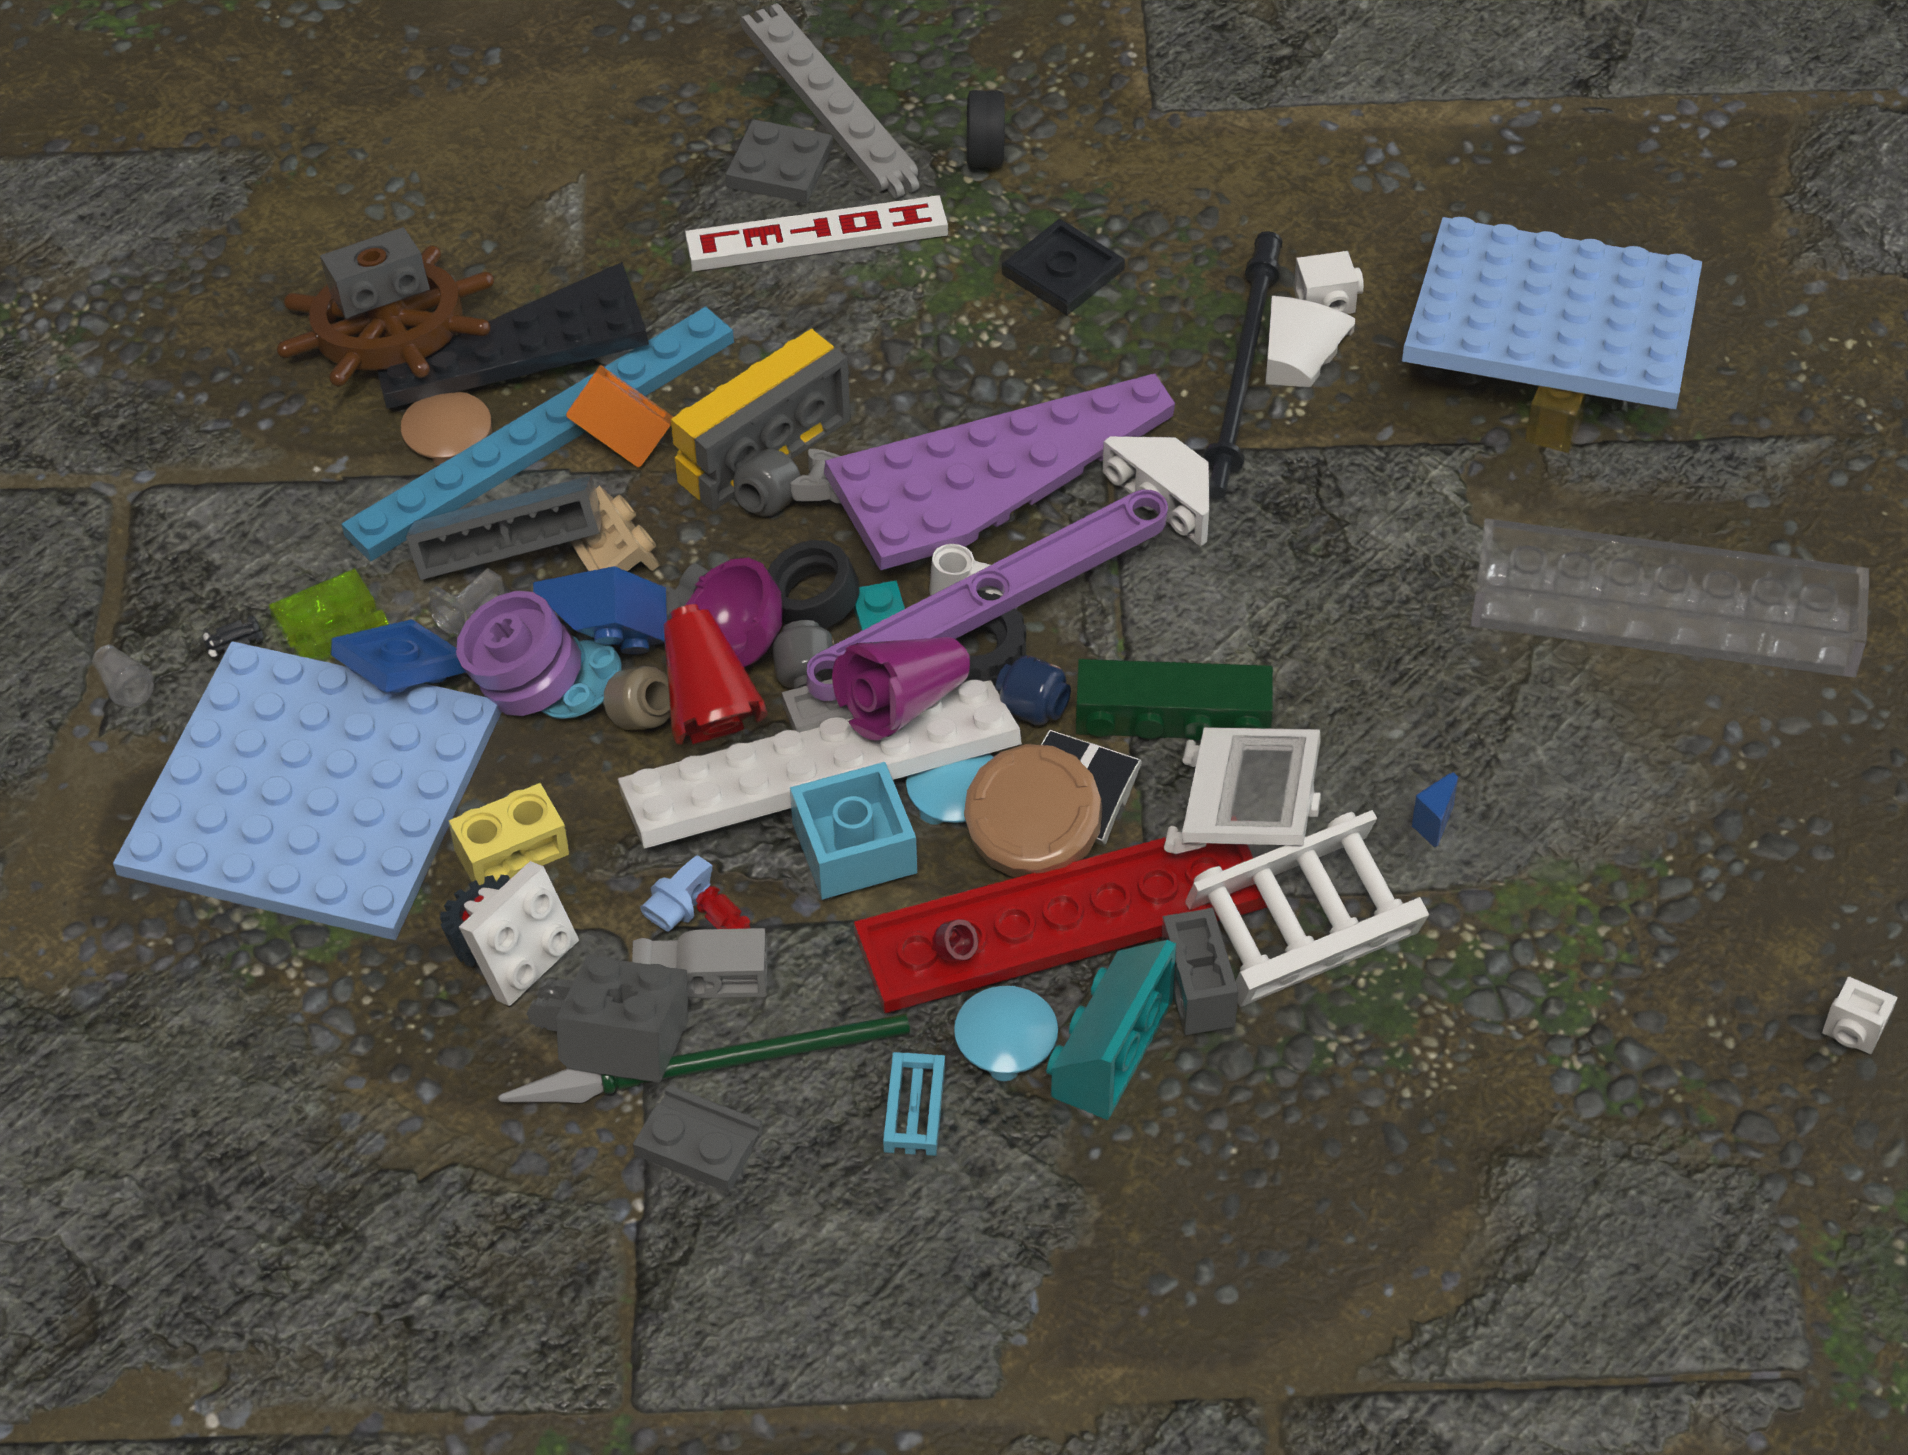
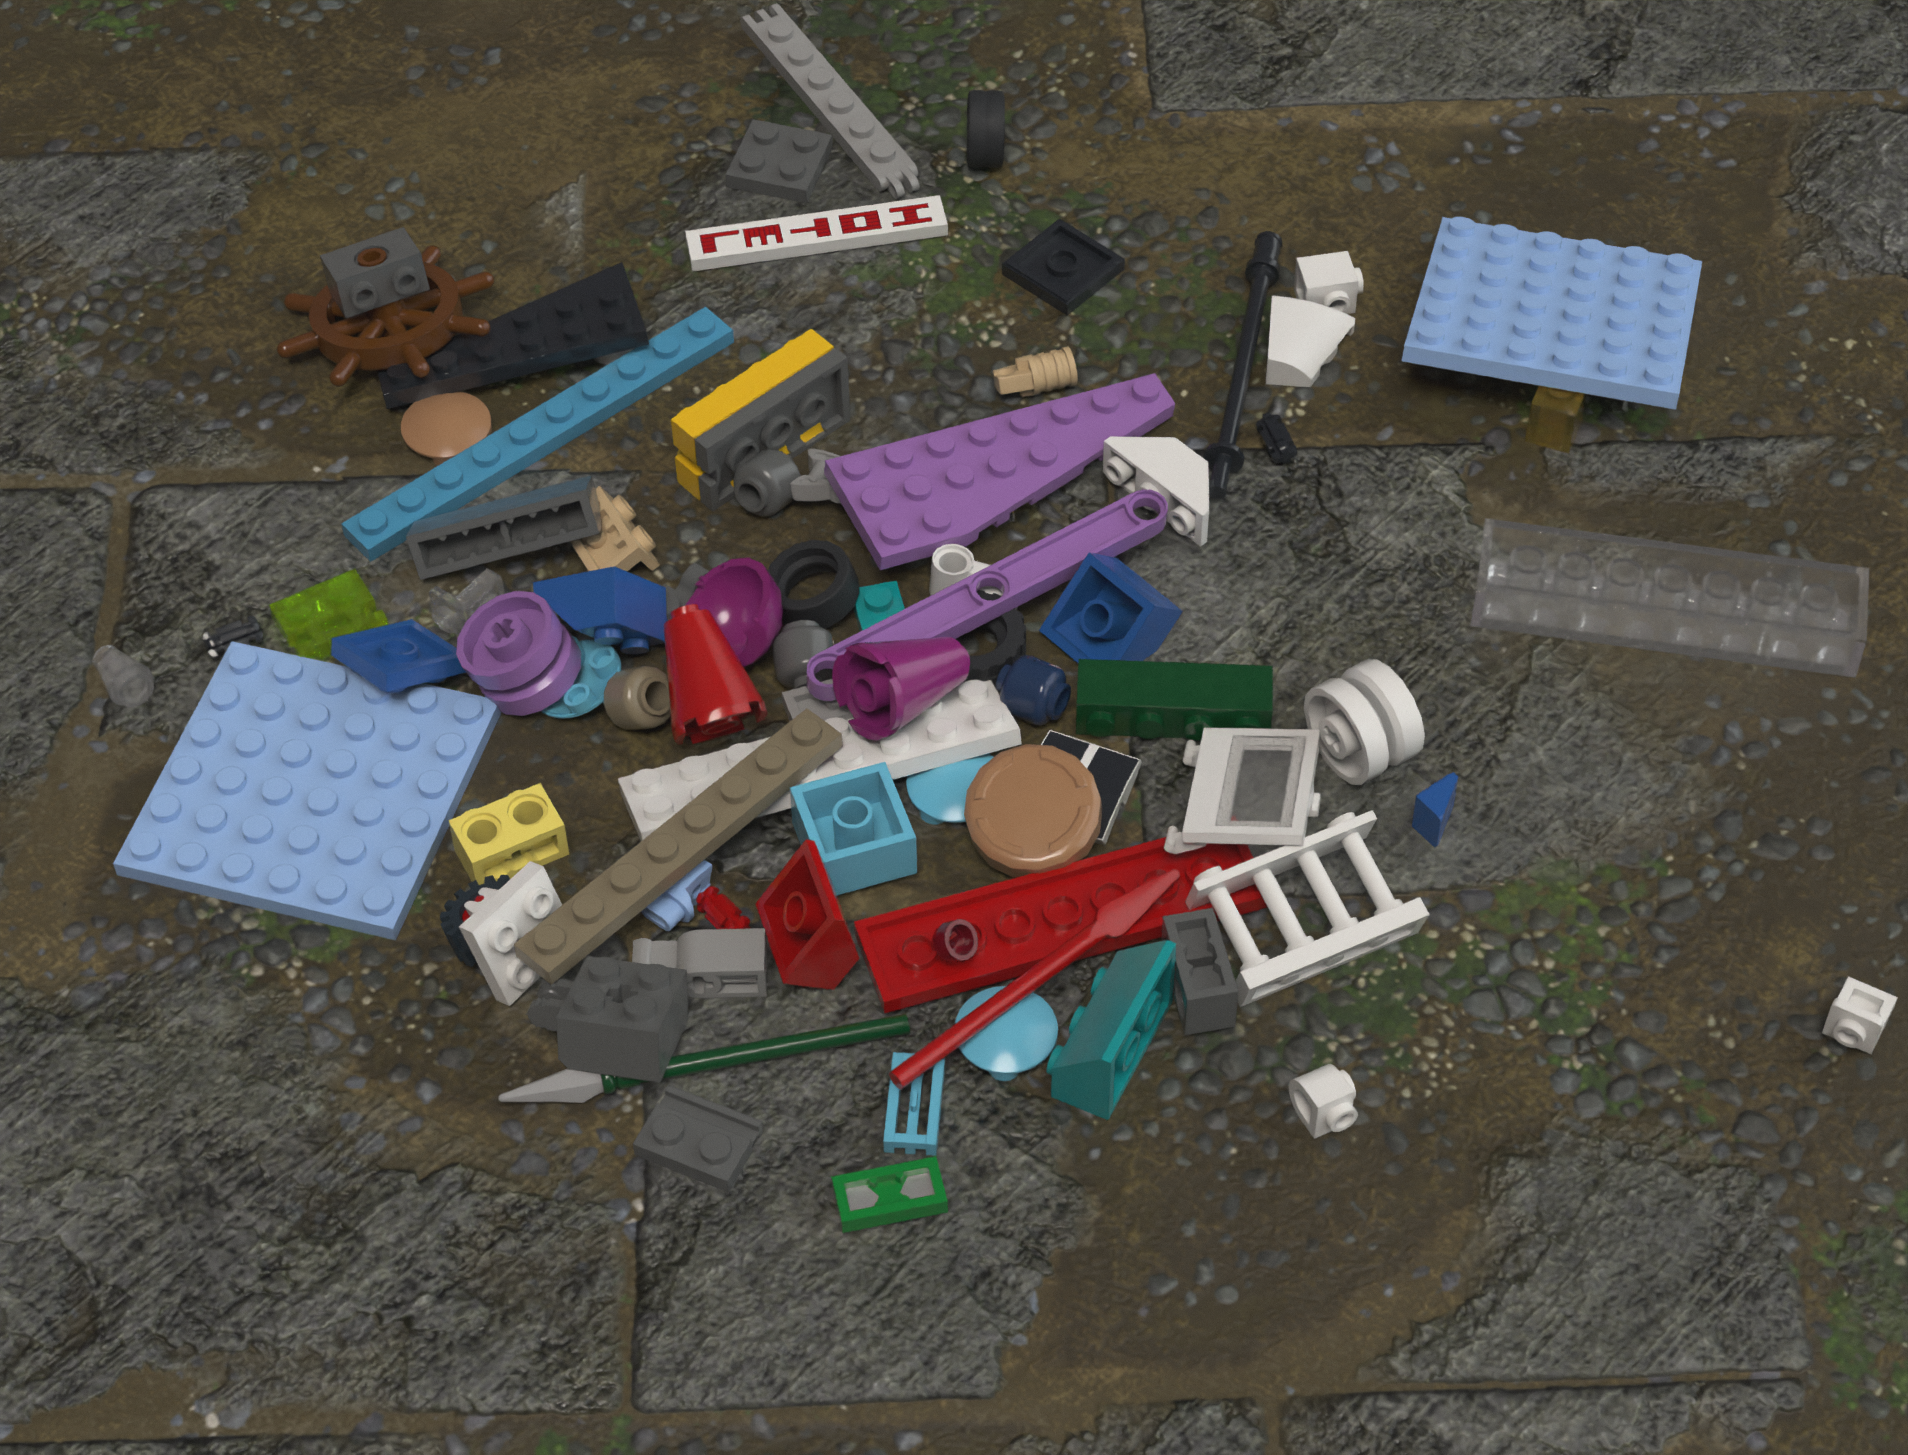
orange panel [566,365,673,467] -> none
none -> dark tan plate [514,708,843,985]
none -> red slope [755,839,860,990]
none -> green piece [831,1156,948,1233]
none -> red piece [889,869,1180,1090]
none -> tan hinge [993,346,1078,397]
none -> blue slope [1039,552,1183,663]
none -> black piece [1256,412,1298,465]
none -> white plate [1289,1064,1358,1139]
none -> white wheel [1304,659,1425,785]

